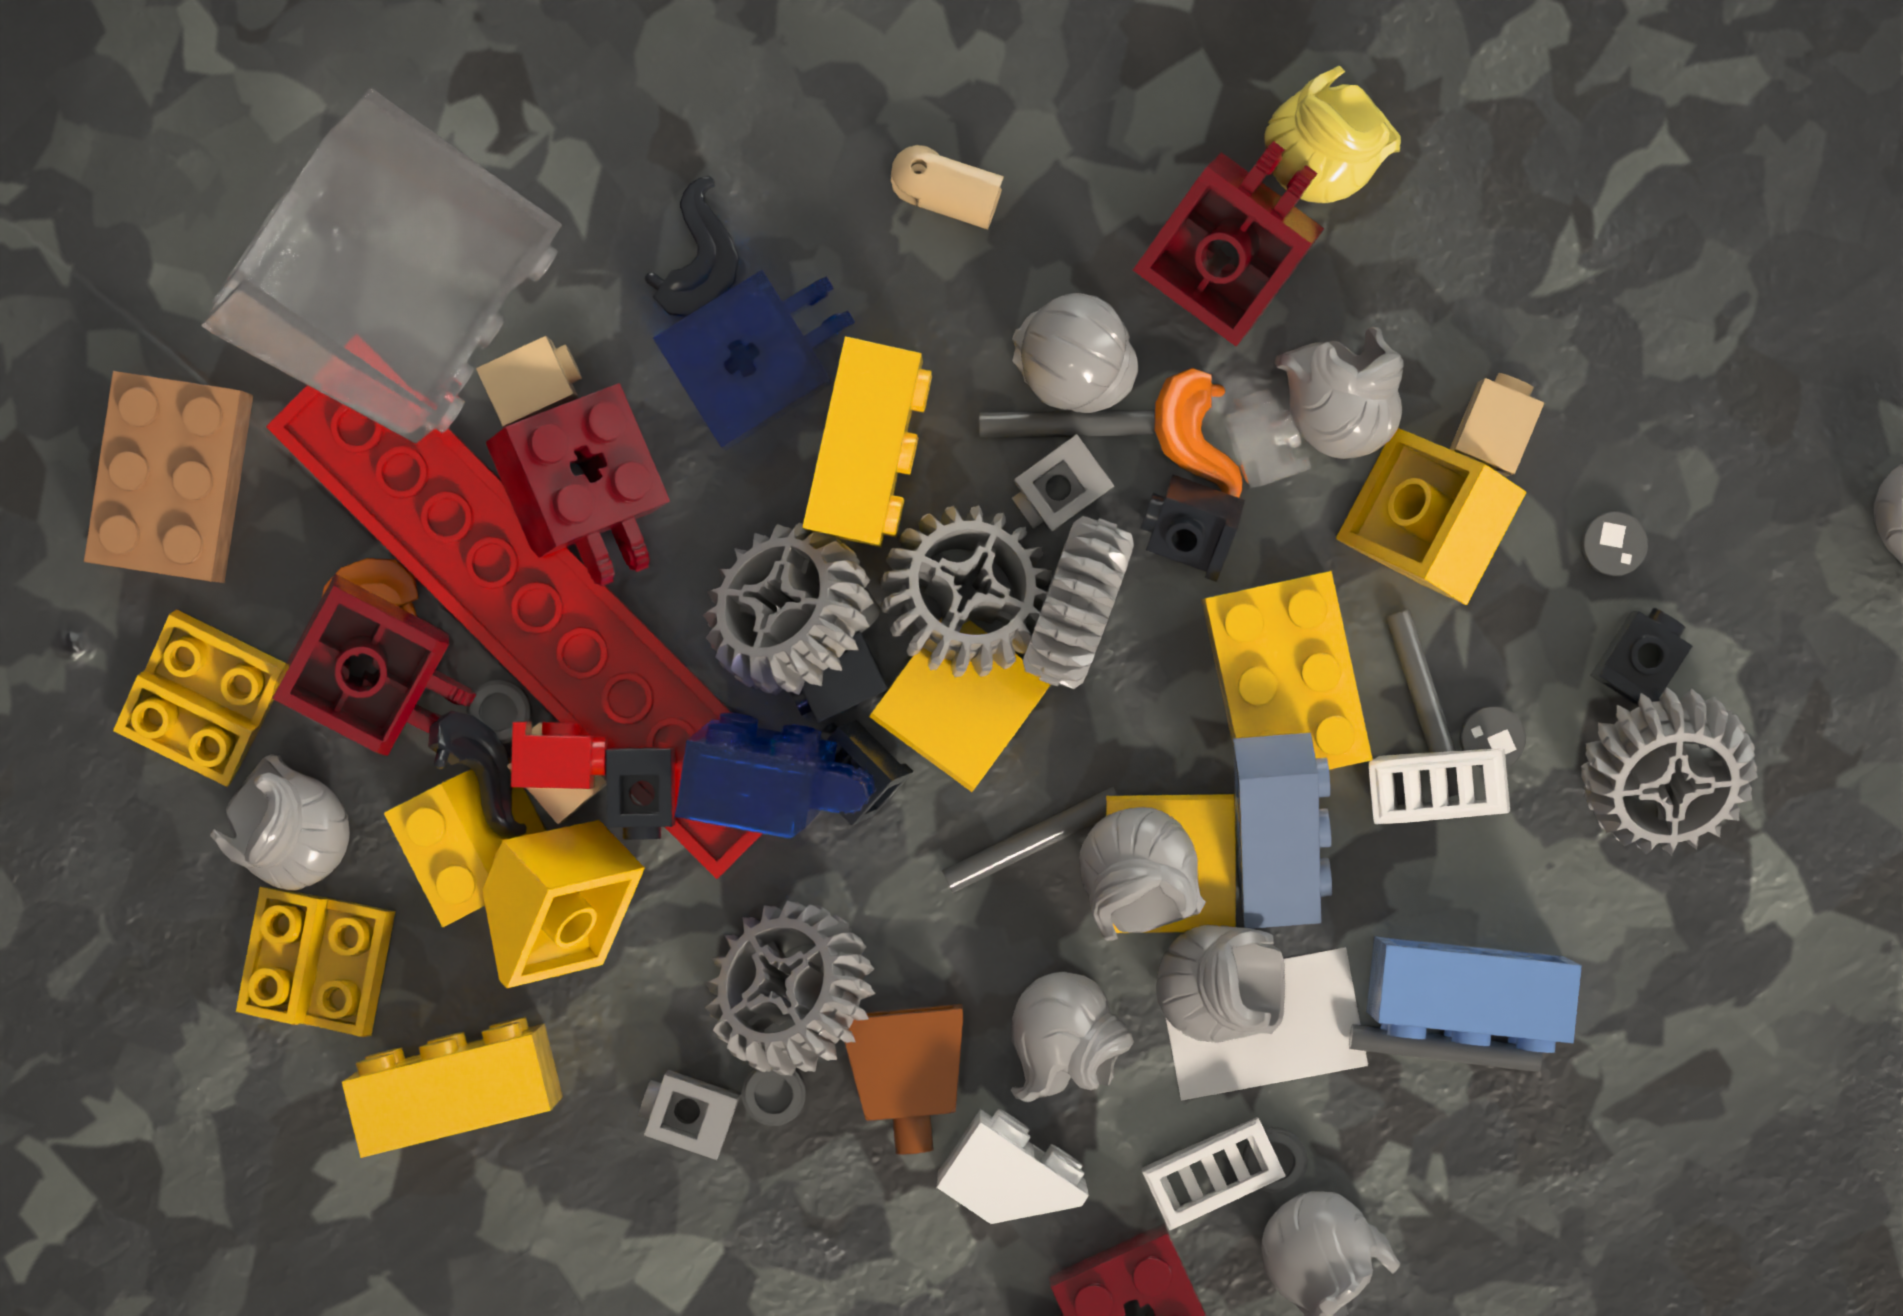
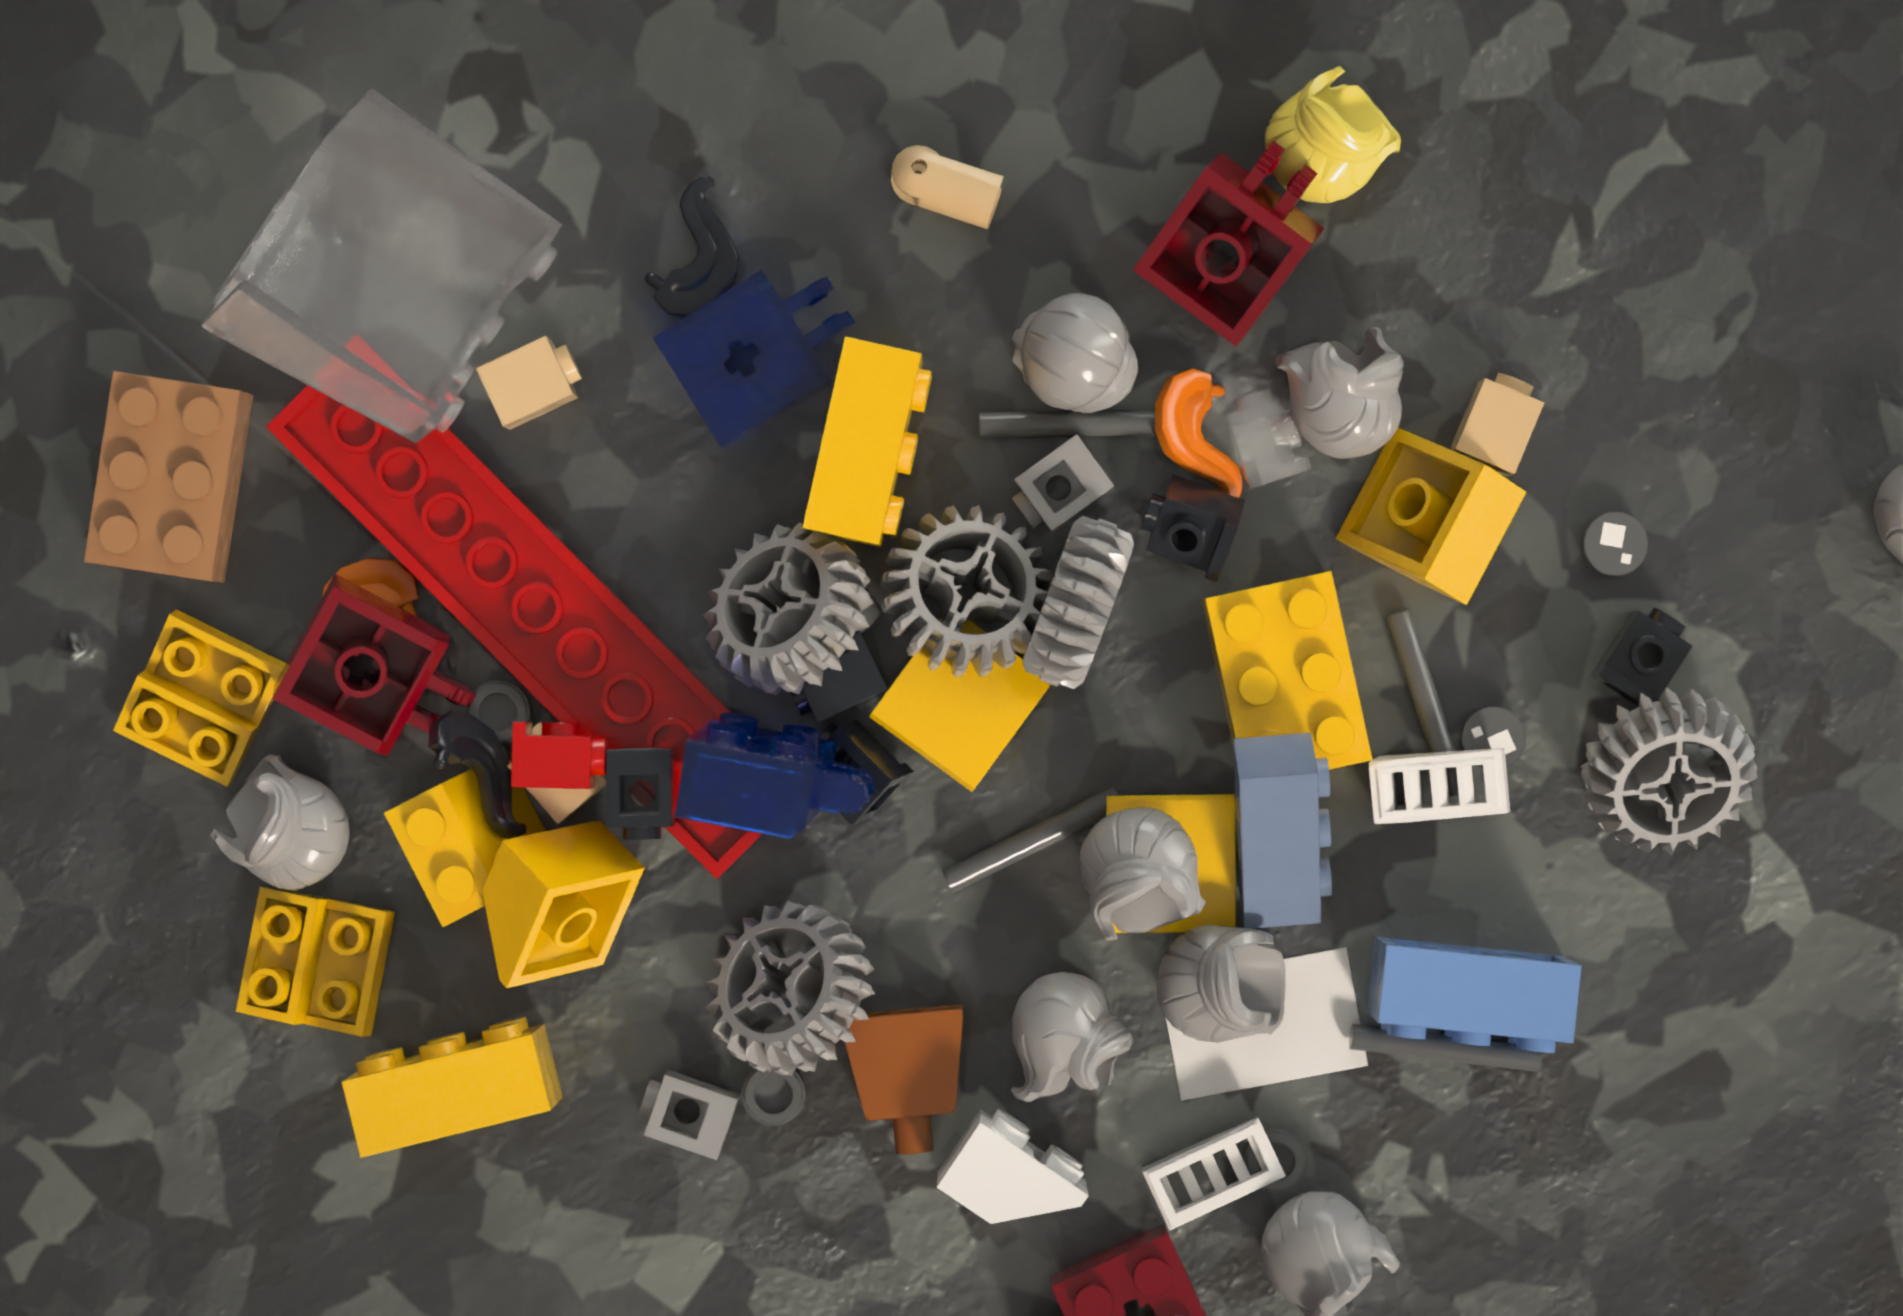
dark red hinge [485,383,670,587] -> none

